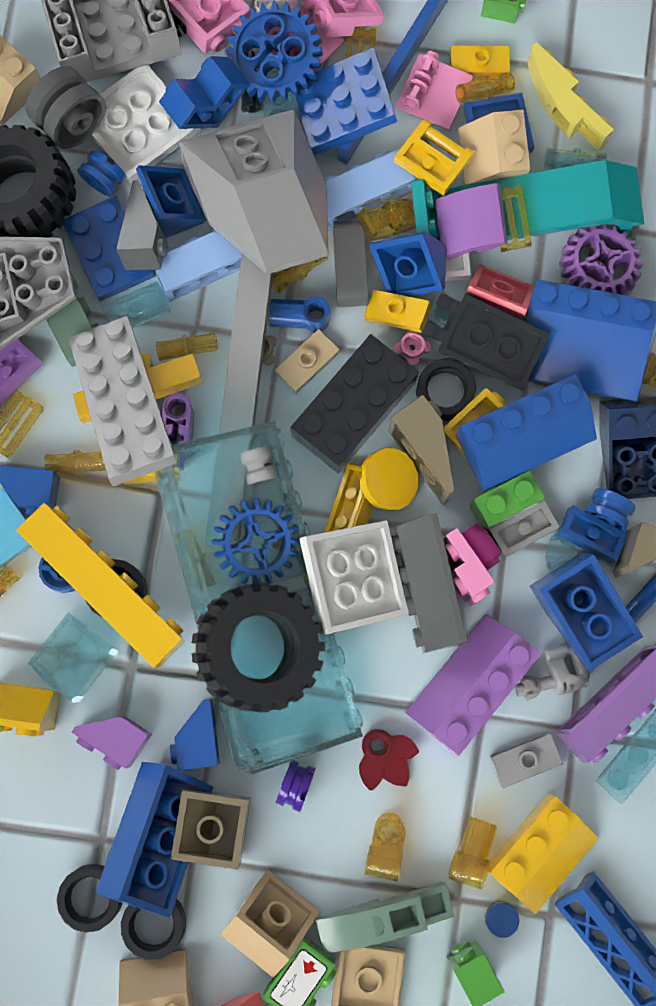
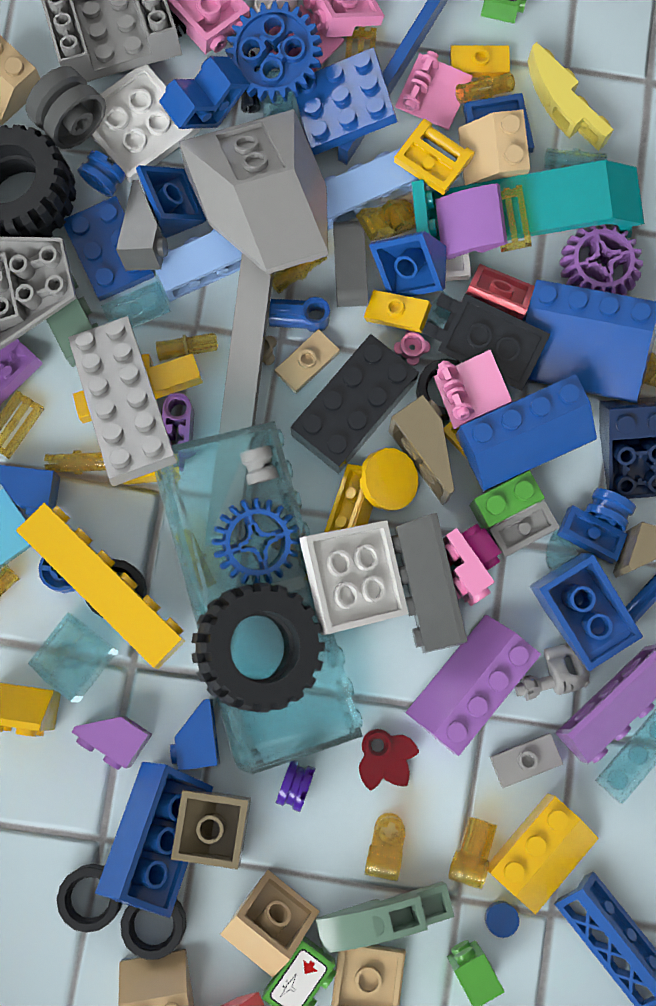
none -> bright pink hinge [433,350,513,429]

